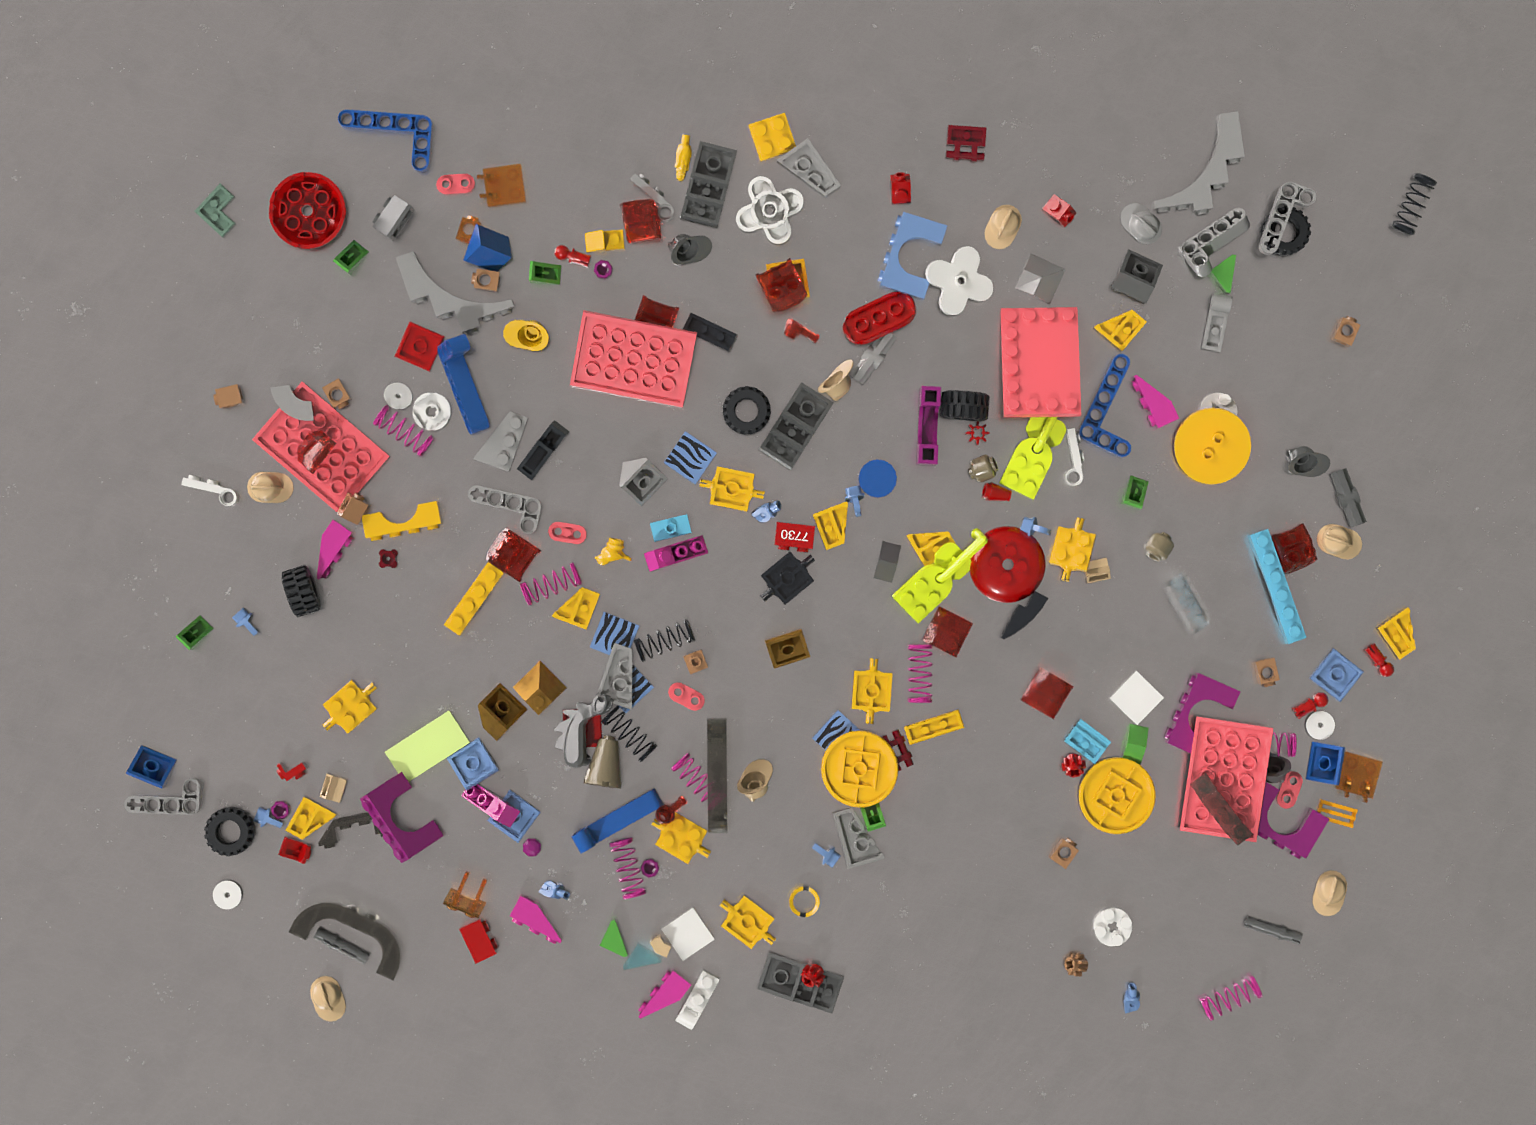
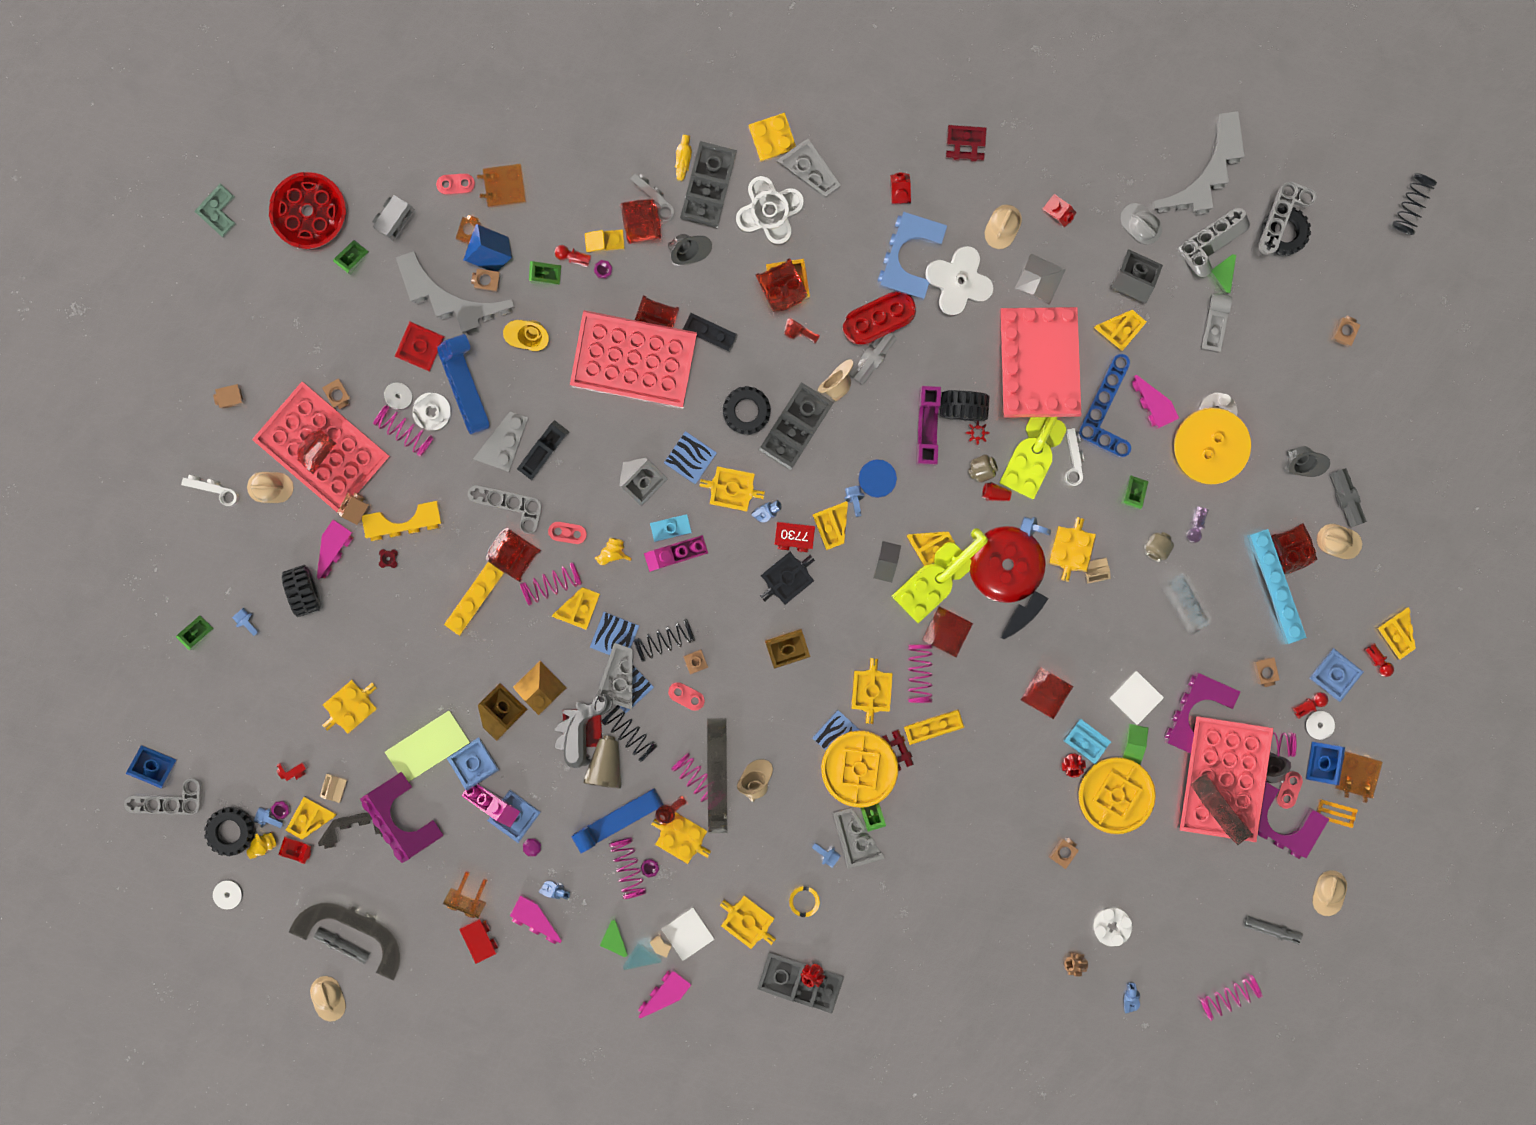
light grey tile [271,385,314,421] -> none
blue beam [338,110,433,173] -> none
white plate [675,971,719,1030] -> none
none -> yellow animal [246,832,276,859]
none -> clear purple pin [1187,506,1209,543]

